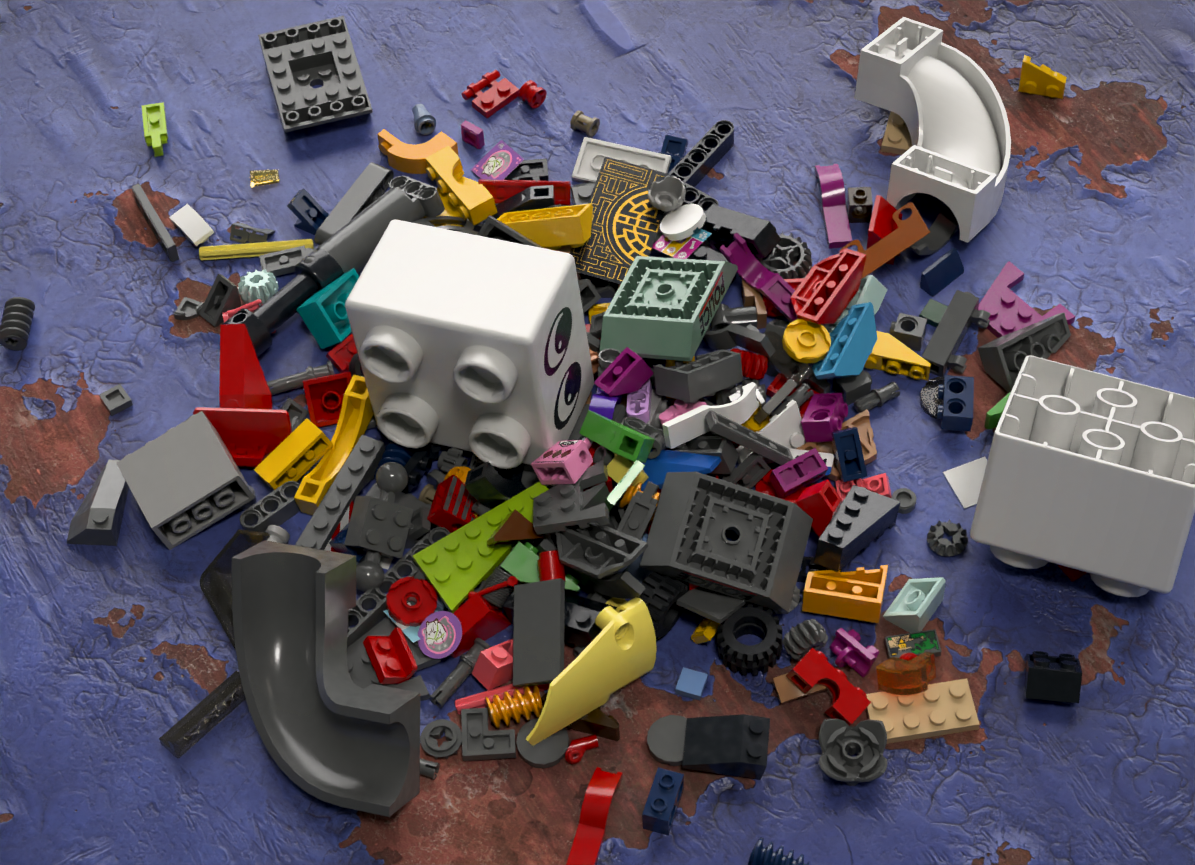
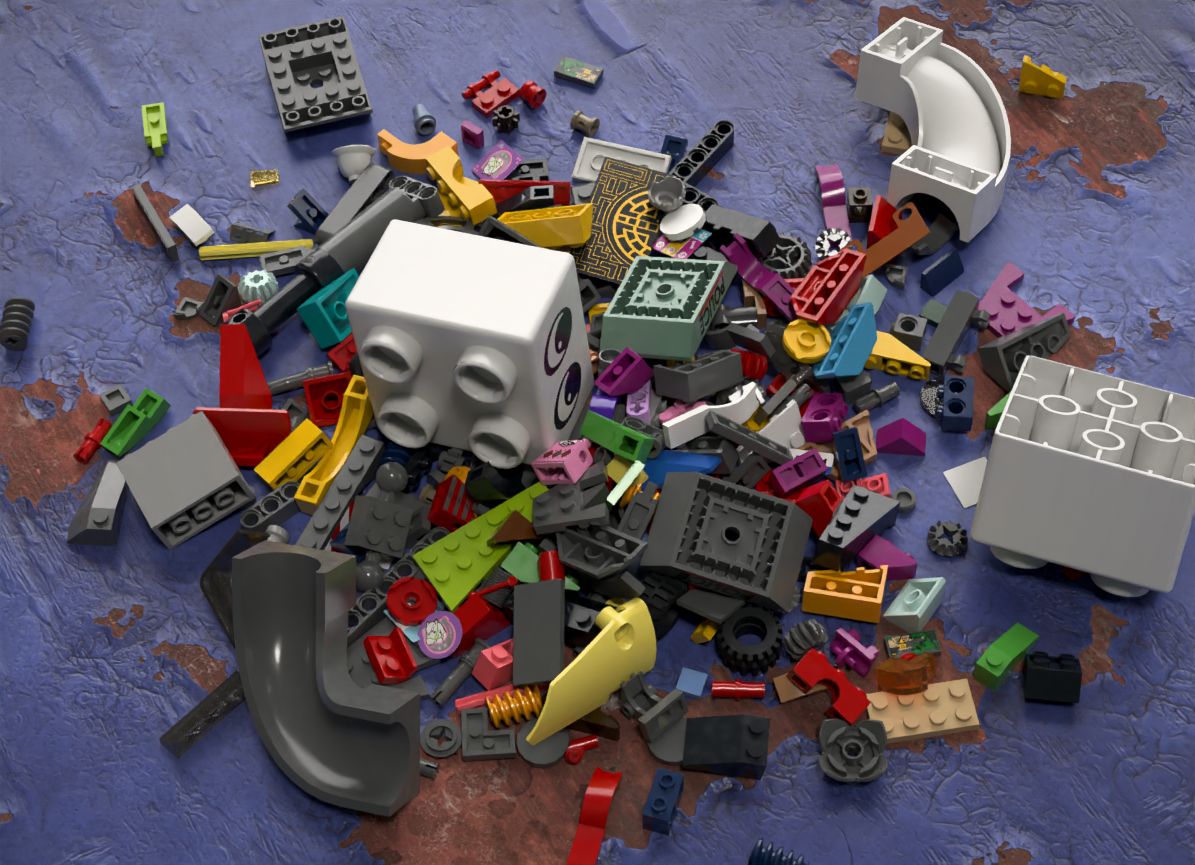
none -> red pin [73,418,113,465]
none -> bright green slope [100,388,171,457]
none -> white hat [331,145,376,184]
none -> dark brown gear [492,105,520,133]
none -> tile [554,56,603,89]
none -> dark grey tile [620,671,689,742]
none -> red pin [711,679,765,700]
none -> gear [815,228,853,261]
none -> magenta slope [857,535,917,581]
none -> magenta slope [876,418,926,456]
none -> dark grey tile [884,263,908,290]
none -> bright green slope [973,622,1039,692]

